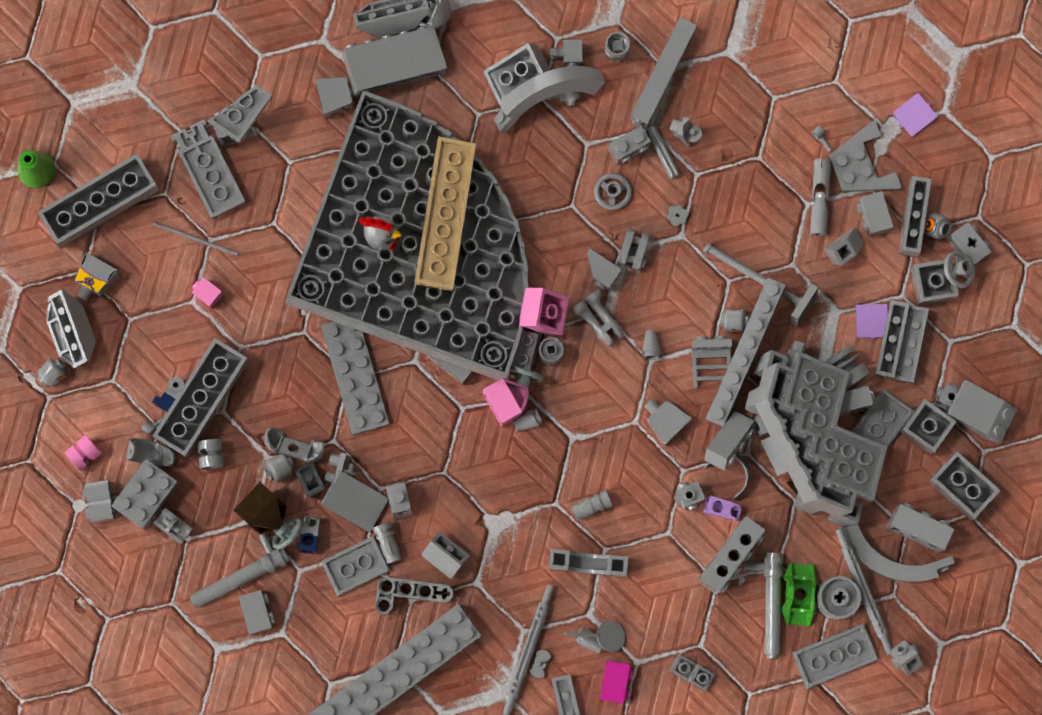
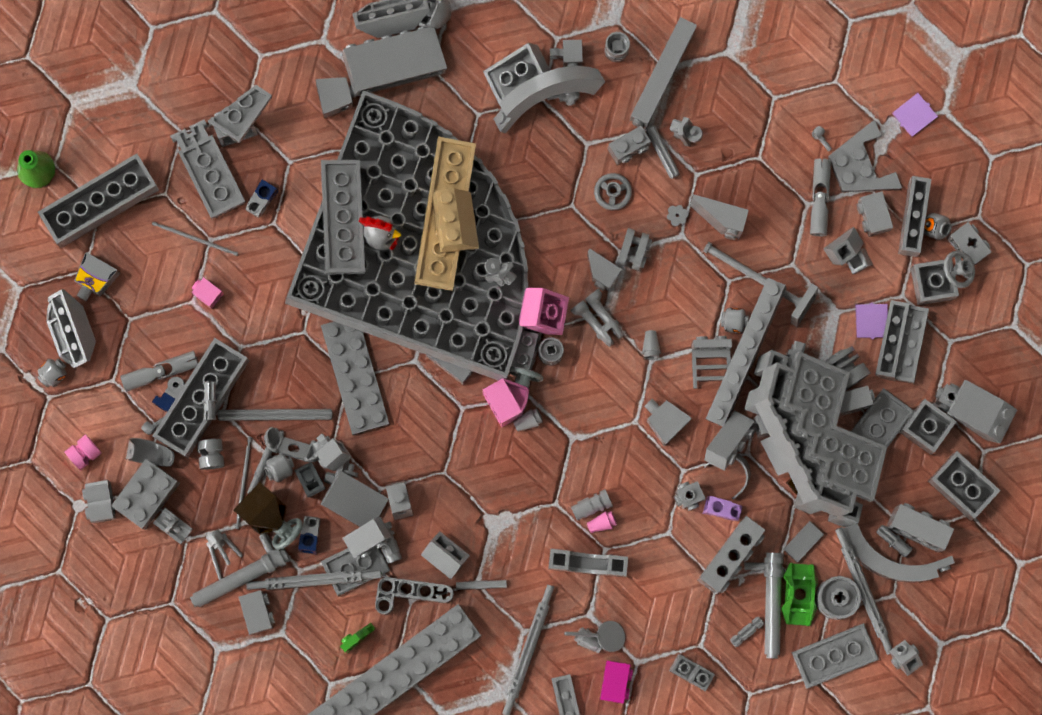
light grey piece [529,650,552,679] -> none
none -> light grey piece [120,350,198,392]
none -> light grey axle [202,381,217,420]
none -> light grey plant [206,530,243,580]
none -> light grey axle [218,409,333,421]
none -> light grey piece [235,437,252,529]
none -> leg [246,179,279,218]
none -> light grey axle [246,570,382,590]
none -> light grey piece [247,447,272,494]
none -> light grey brick [316,434,352,471]
none -> light grey plate [321,160,365,274]
none -> bright green wing [340,623,376,653]
none -> light grey brick [343,517,392,559]
none -> tan slope [432,188,479,252]
none -> light grey piece [456,580,507,590]
none -> light grey hips [484,258,517,286]
none -> bright pink cone [587,511,617,533]
none -> light grey slope [689,194,749,240]
none -> light grey axle [730,617,764,647]
none -> light grey tile [783,521,824,563]
none -> light grey slope [847,248,873,274]
none -> light grey axle [877,525,912,558]

